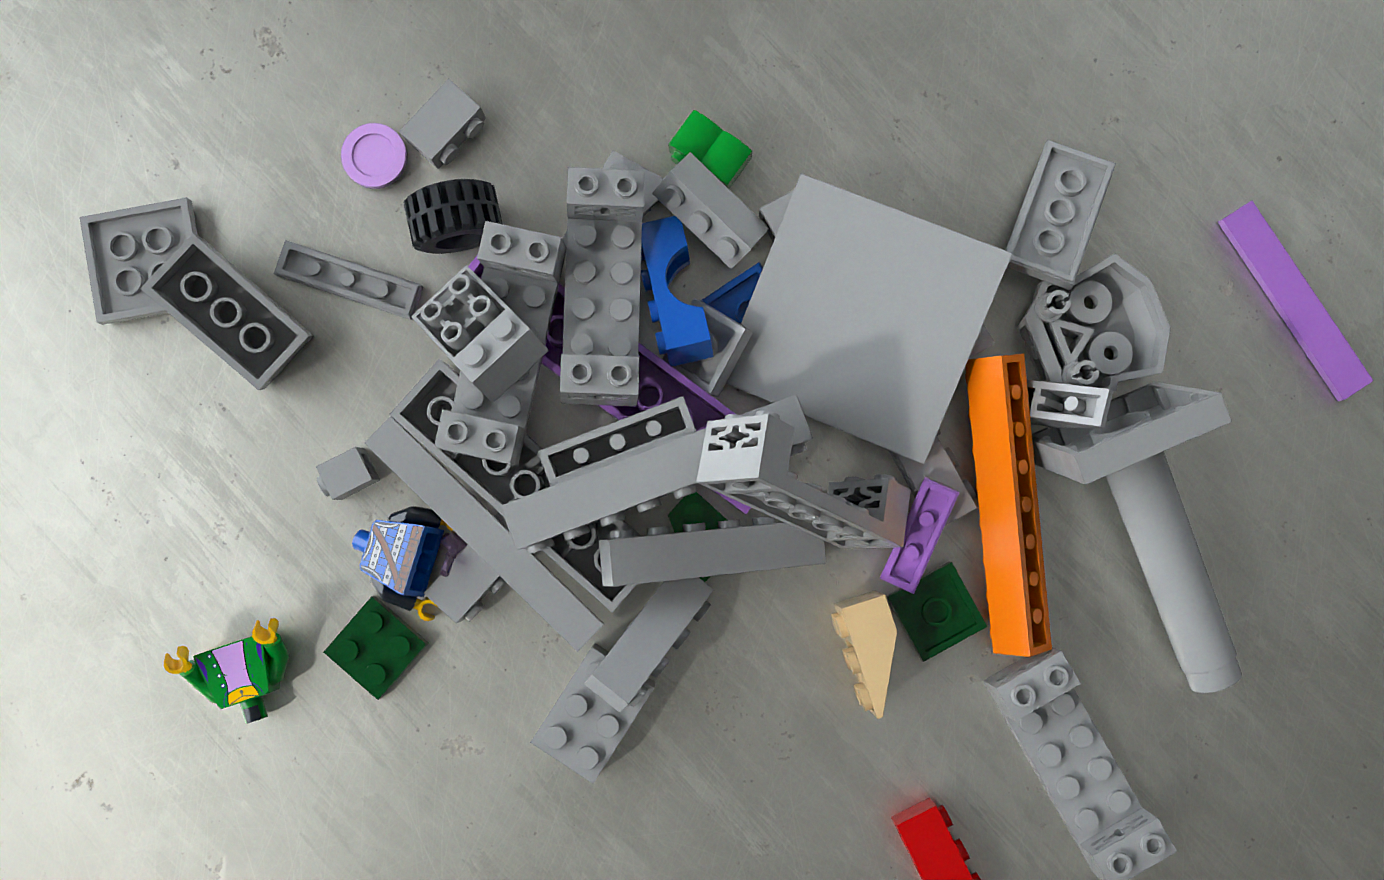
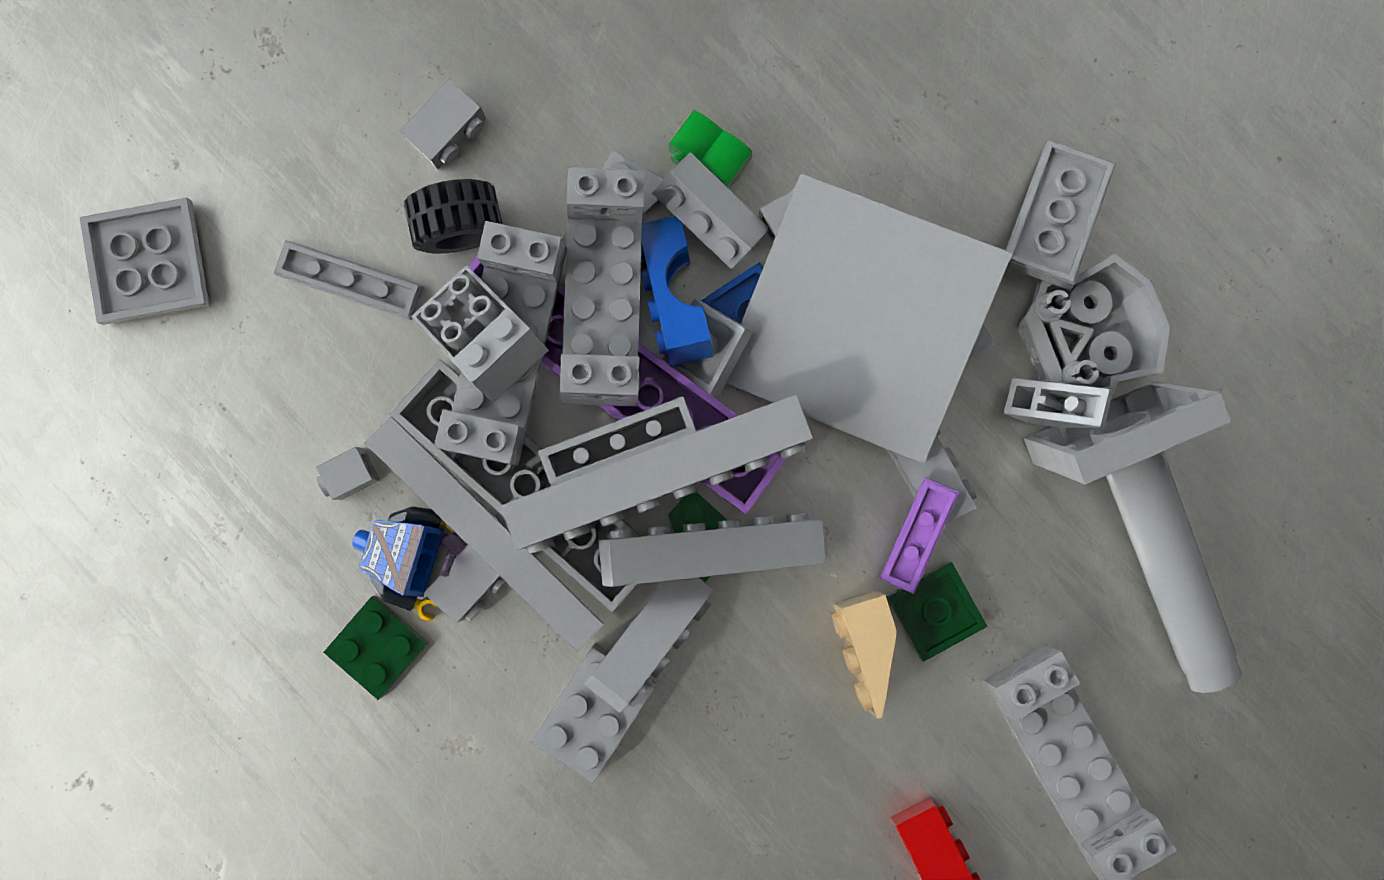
light grey brick [140,233,314,390] -> none
torso [164,618,290,724] -> none
lavender piece [341,123,407,189] -> none
light grey plate [697,410,911,549] -> none
orange brick [965,354,1052,657] -> none
medium lavender tile [1218,201,1374,401] -> none

